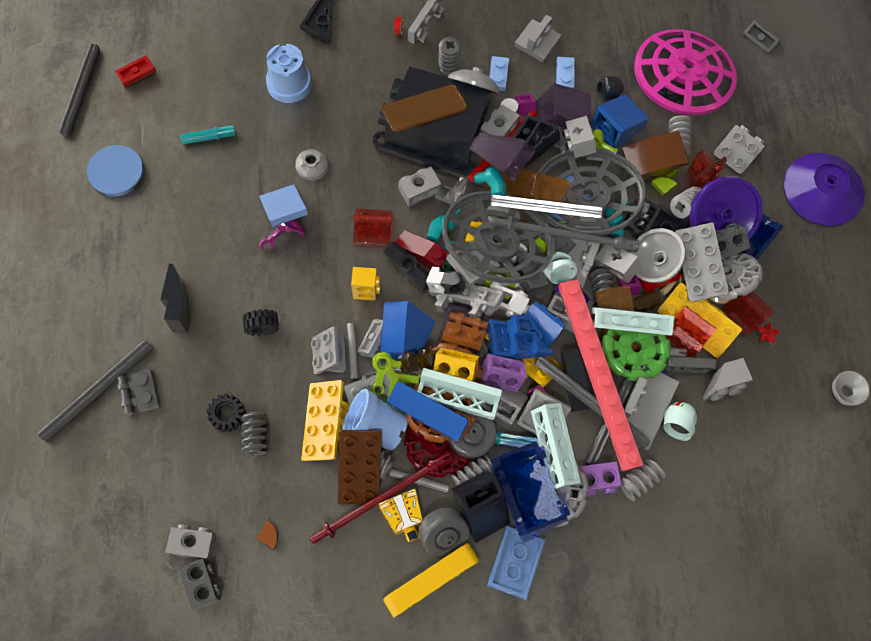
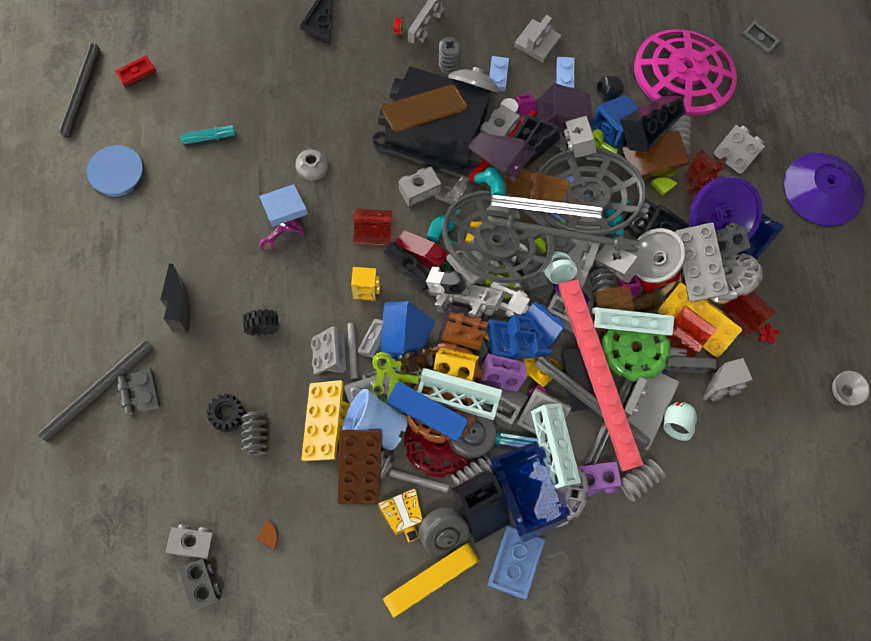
light blue piece [266,44,312,103] -> none
dark red bar [310,449,454,544] -> none
light grey piece [670,187,701,218] -> none
none -> black wedge [620,96,686,152]

